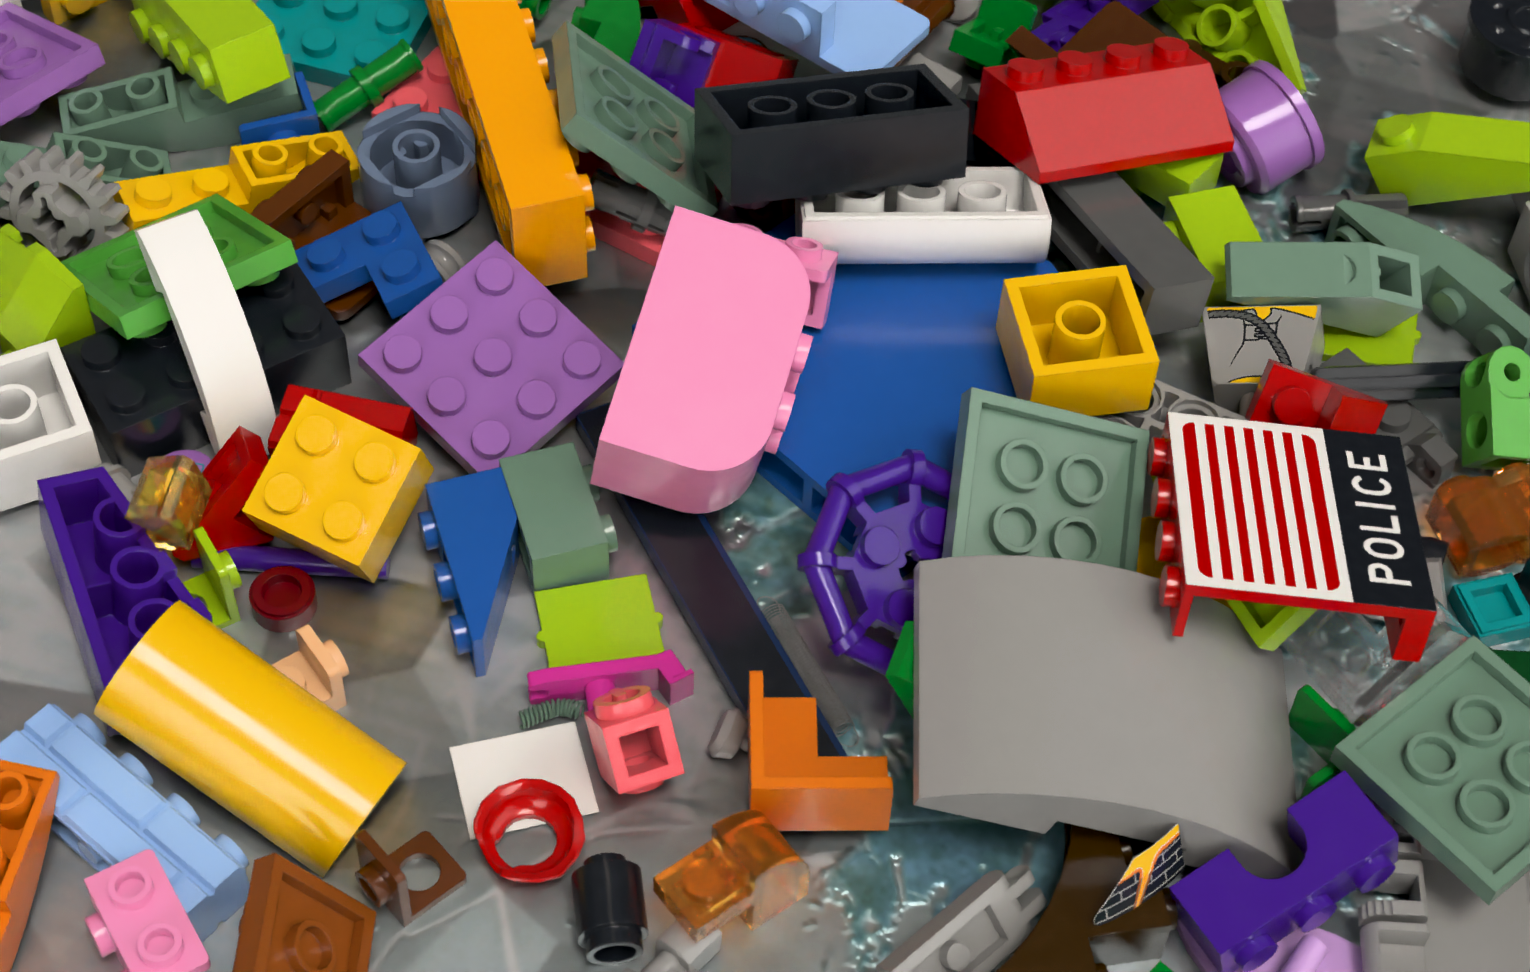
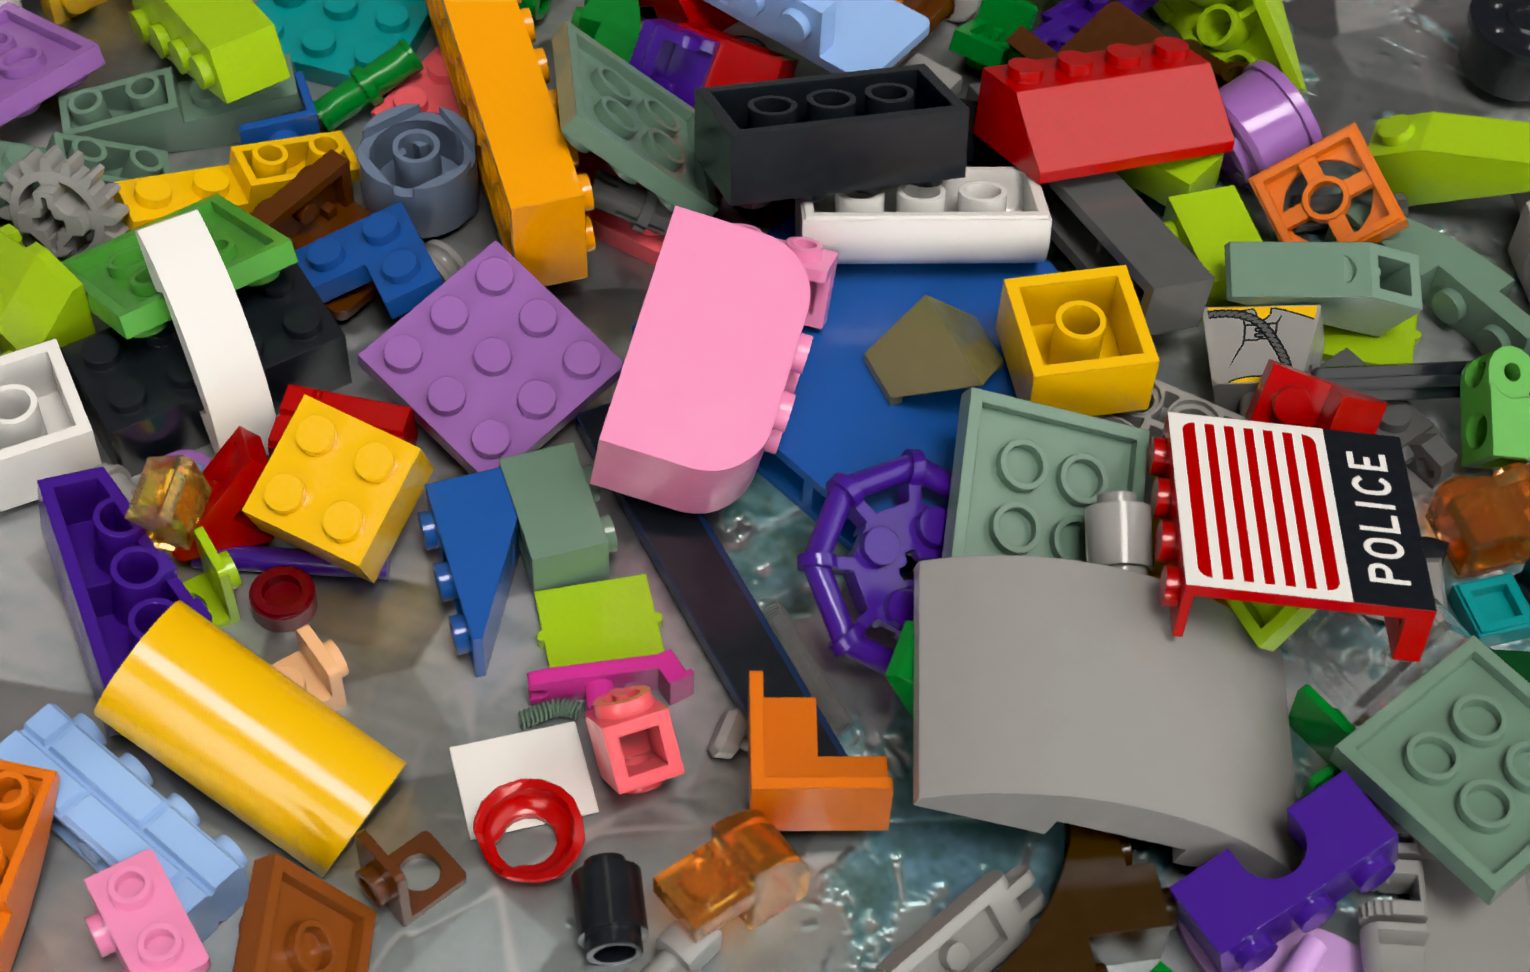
sticker [1094,823,1185,926] -> none
none -> olive slope [864,294,1004,406]
none -> light grey brick [1084,491,1154,575]
none -> orange piece [1248,122,1410,244]

